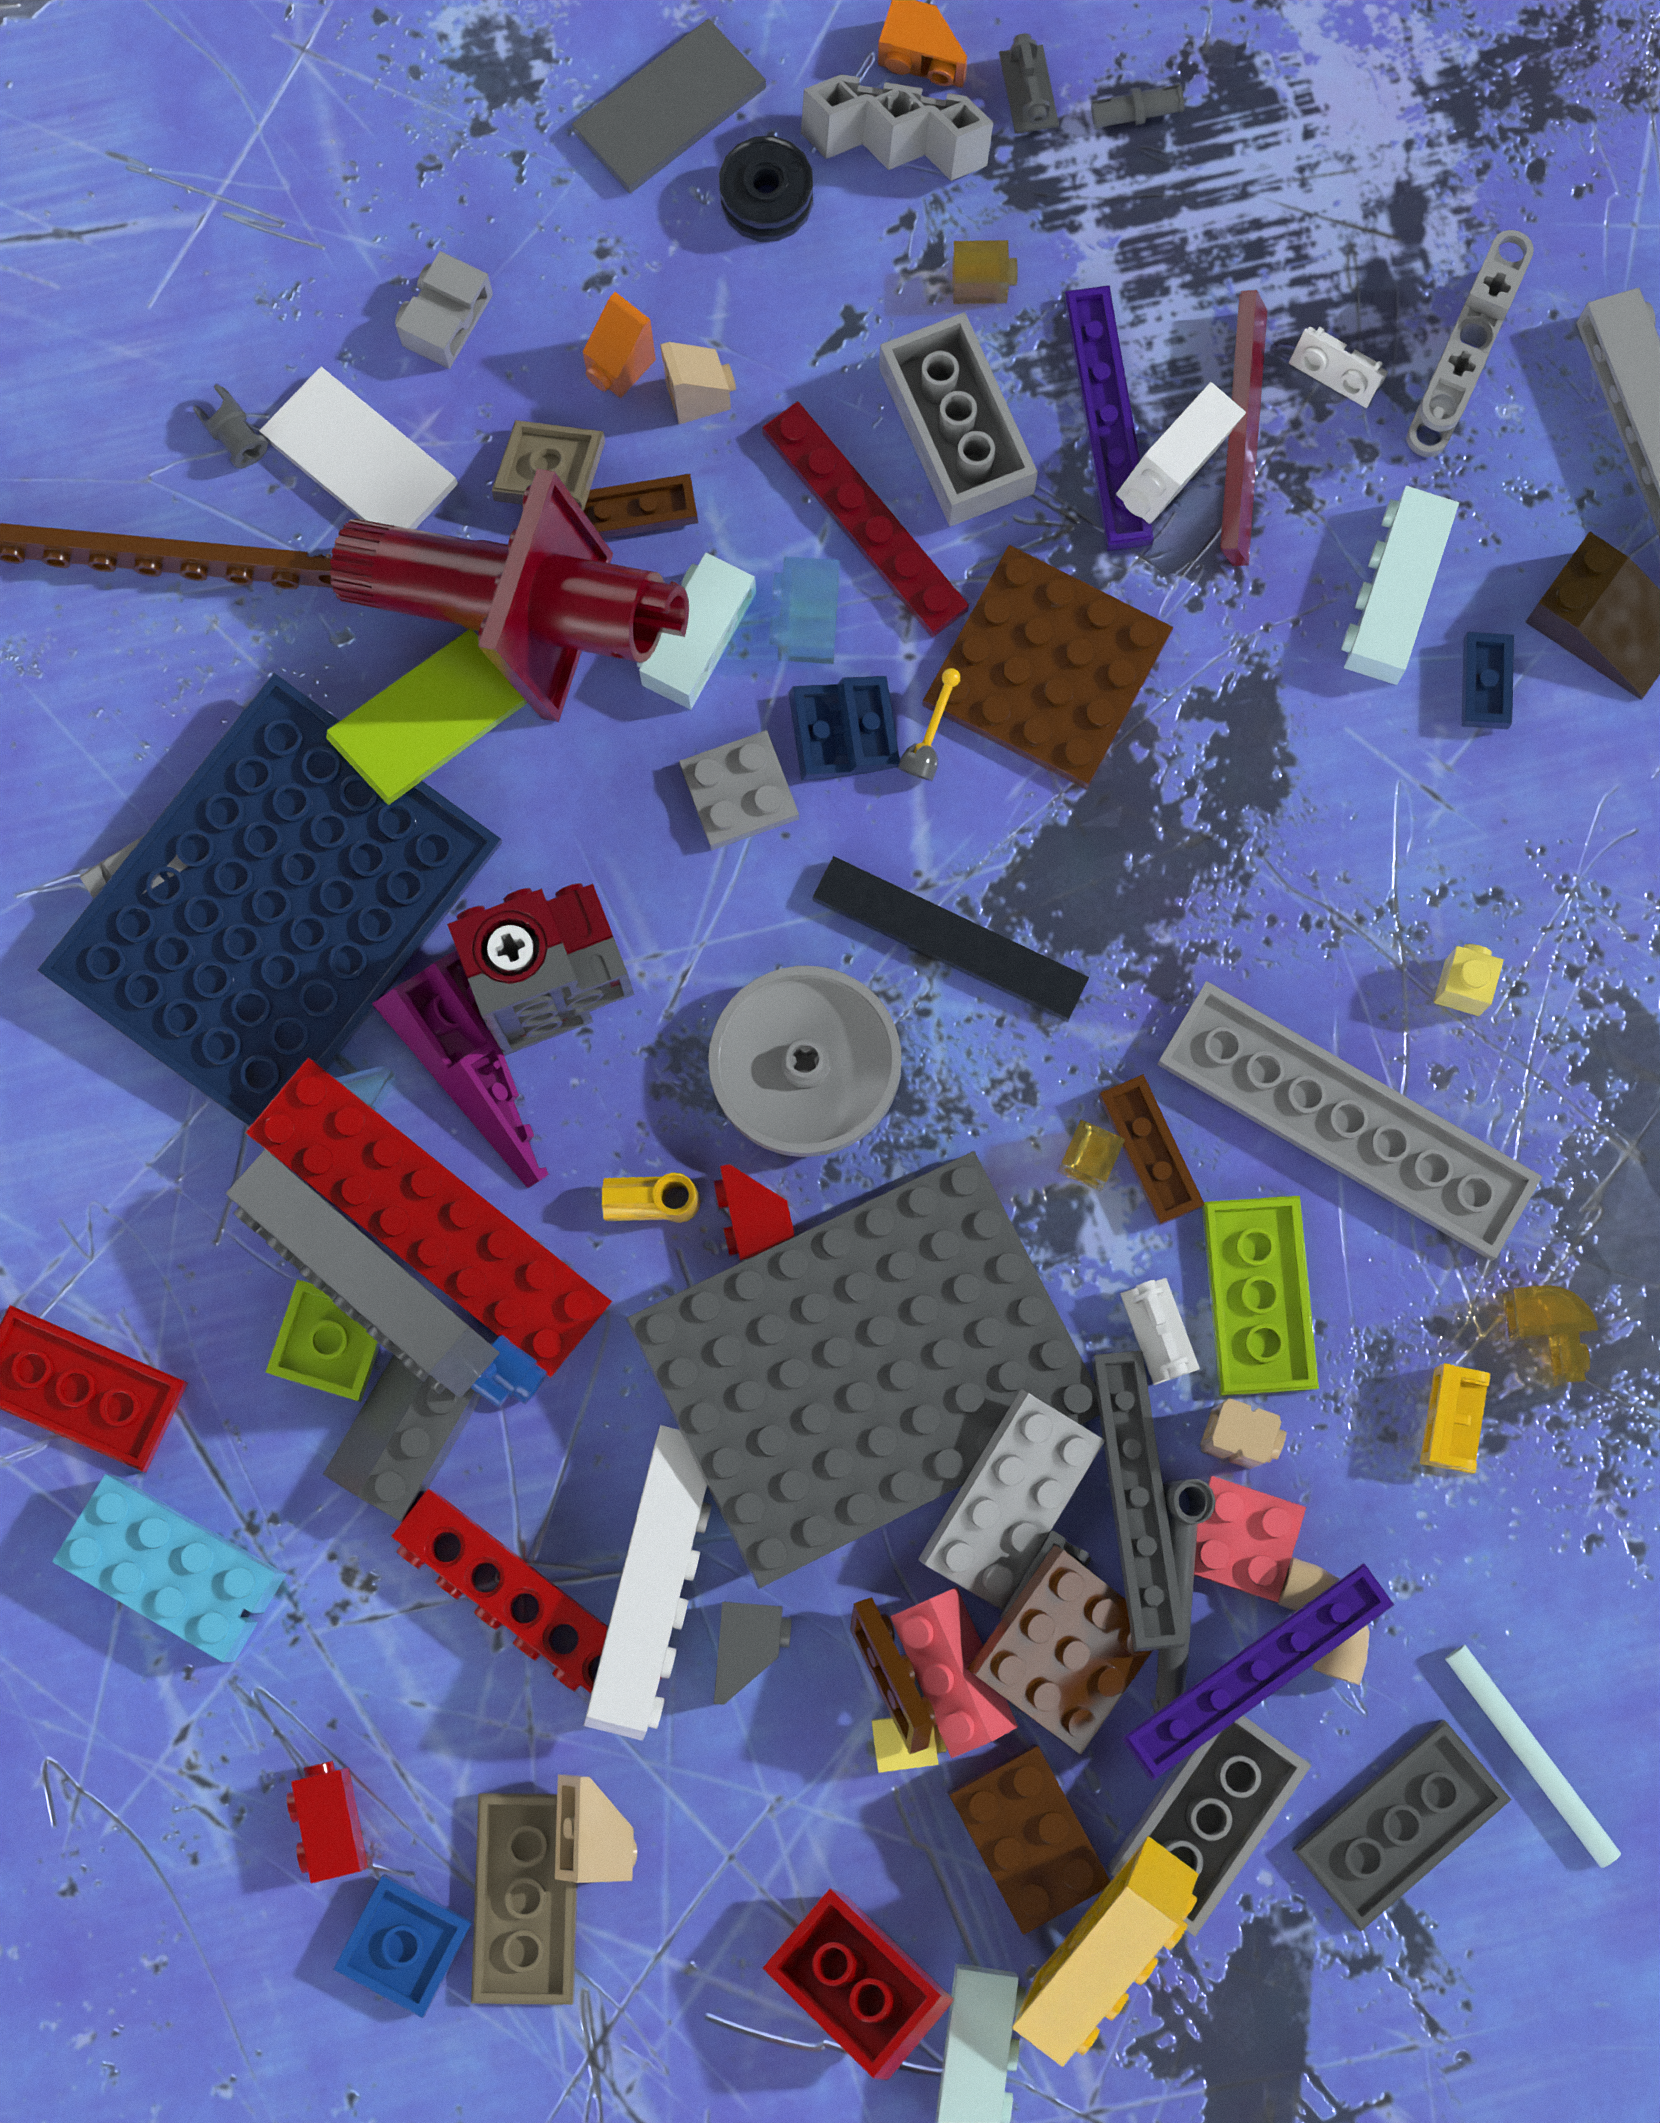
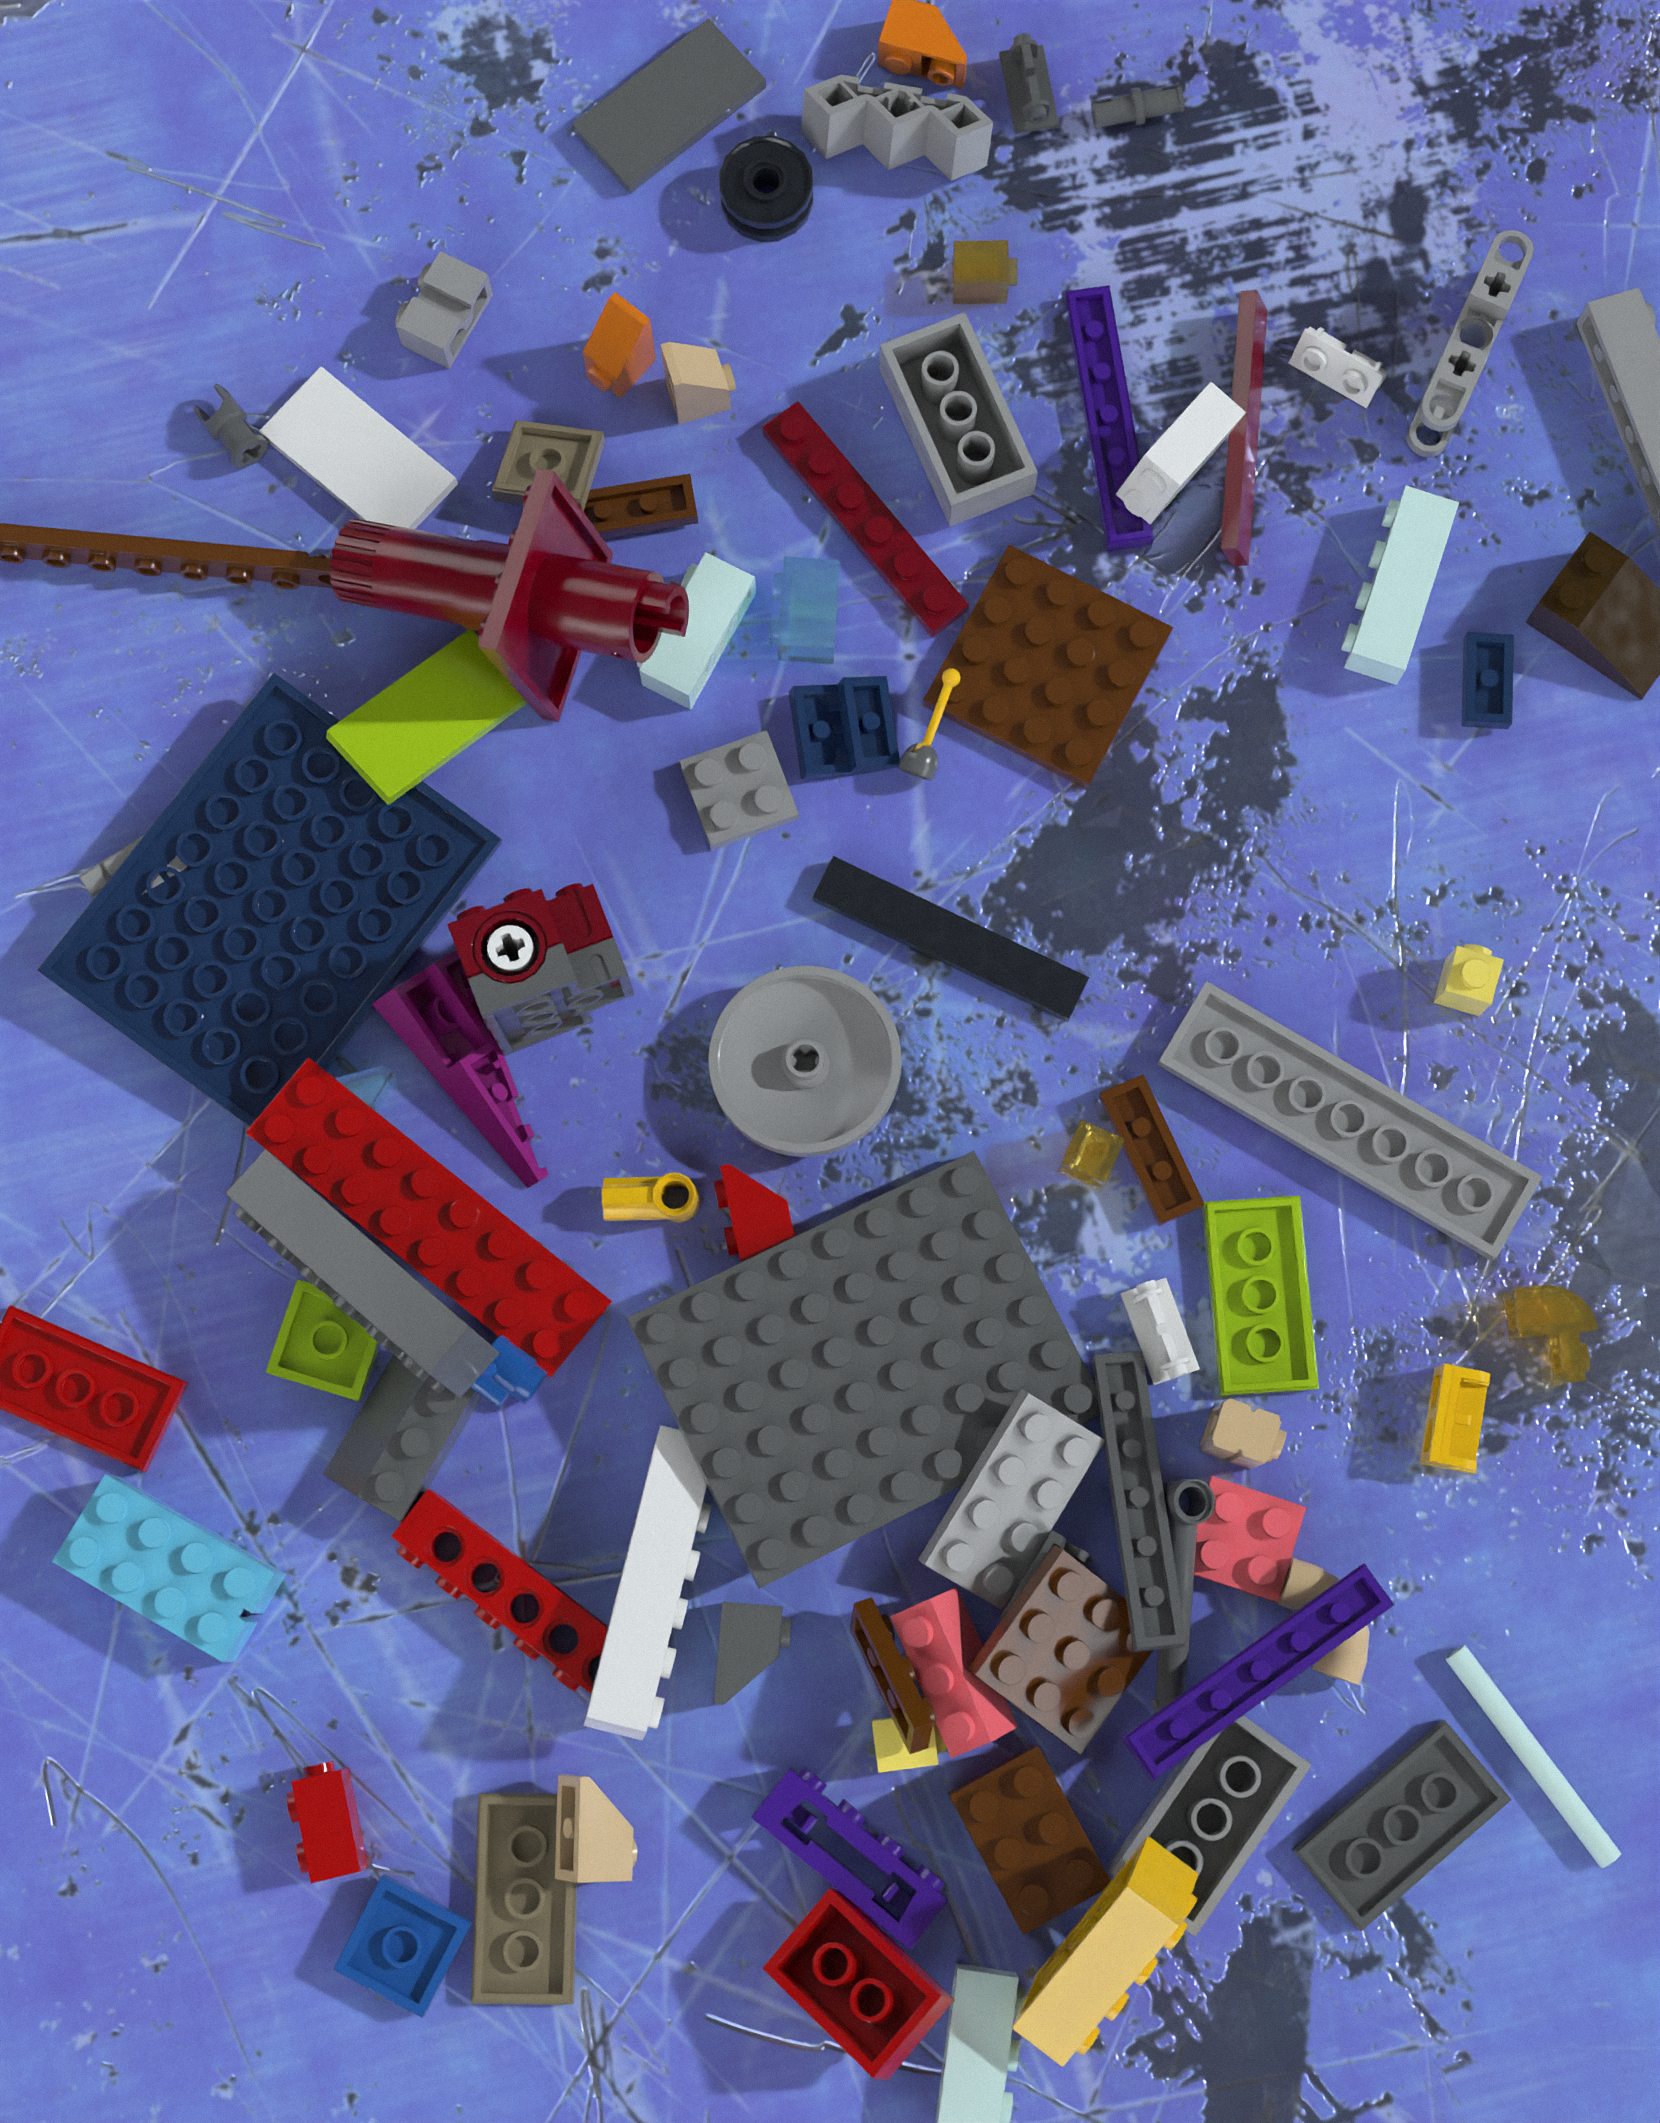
none -> dark purple brick [751,1766,948,1950]

